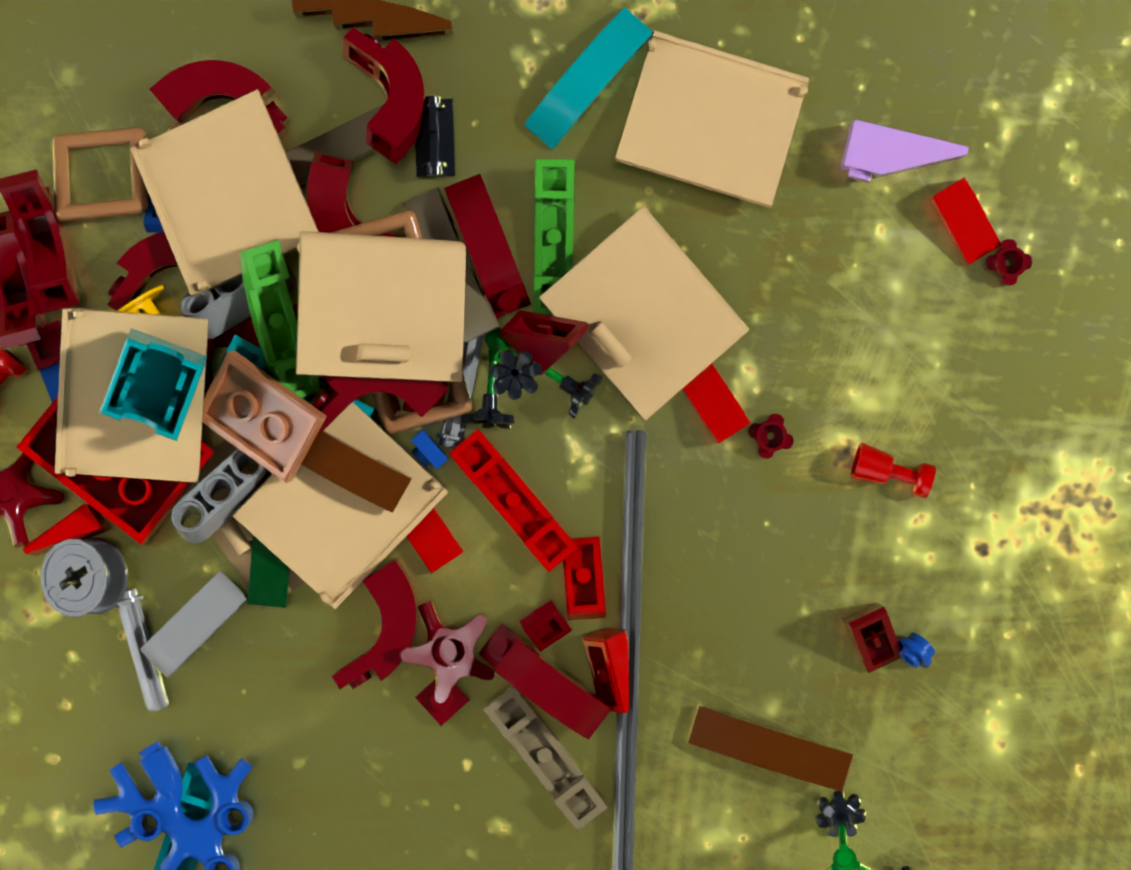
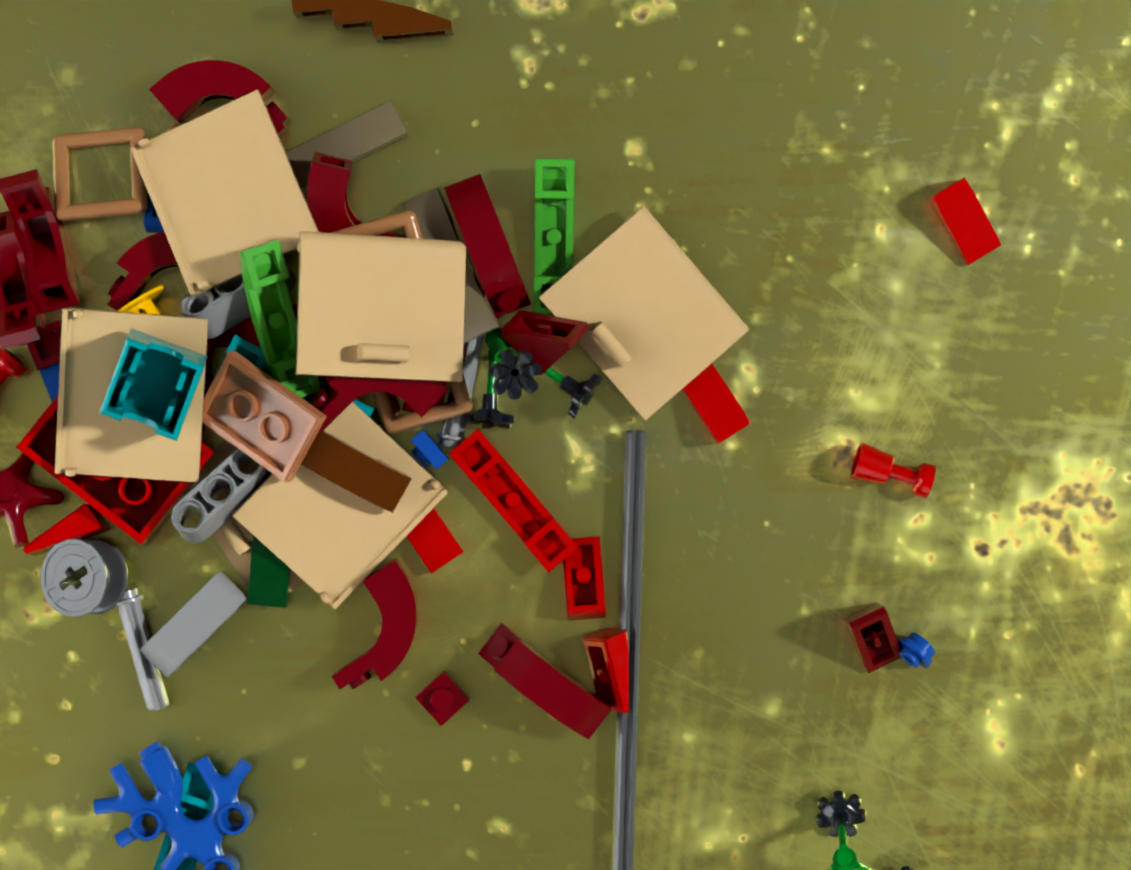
dark red arch [342,27,424,165] -> none
dark red animal [399,600,495,704] -> none
black hinge [415,96,455,177] -> none
dark tan slope [483,686,608,831] -> none
dark red plate [519,600,572,652] -> none
teal slope [523,7,654,150] -> none
tan container [614,30,809,208] -> none
reddish brown slope [688,706,855,792] -> none
dark red plate [748,414,794,459] -> none
lavender slope [840,120,969,182] -> none
dark red plate [986,239,1033,286] -> none

